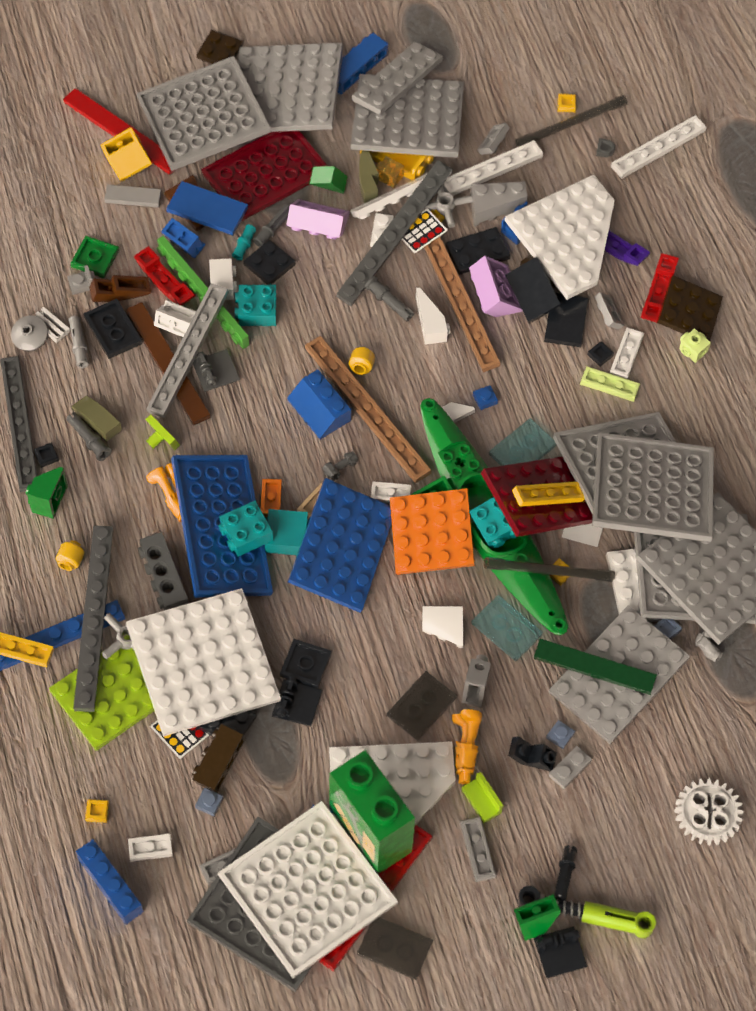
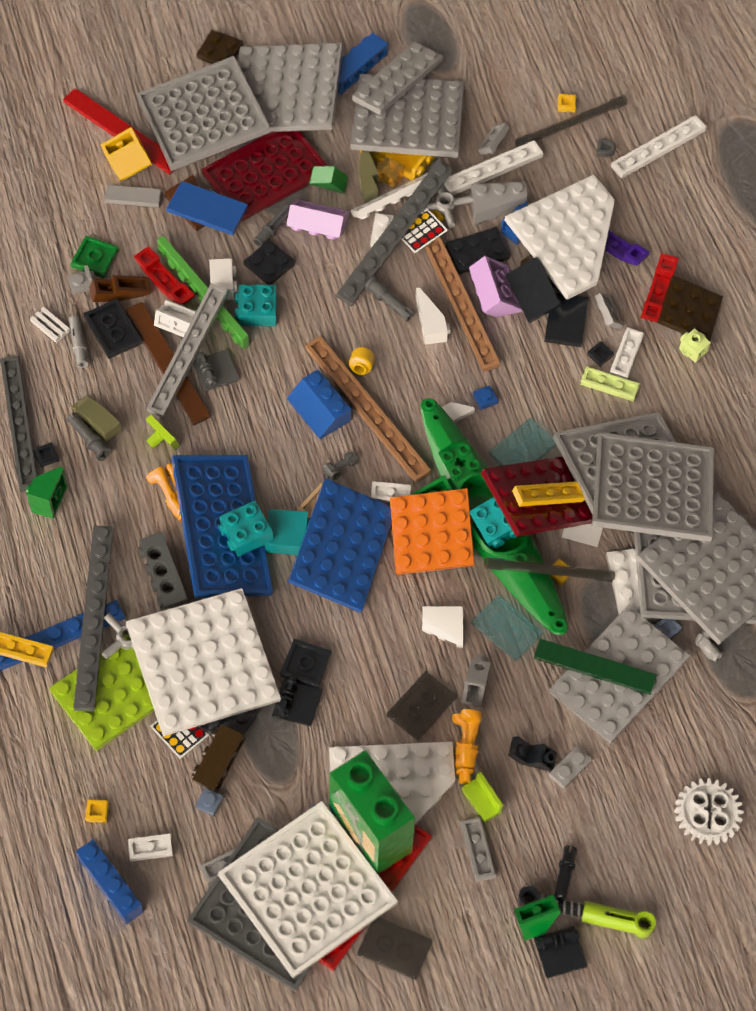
light grey dish [11,315,48,351] -> none
yellow head [56,540,85,571] -> none
blue hinge [161,218,206,259] -> none
teal pin [232,224,256,261] -> none
orange plate [261,479,282,517] -> none
sand blue plate [546,720,575,749] -> none

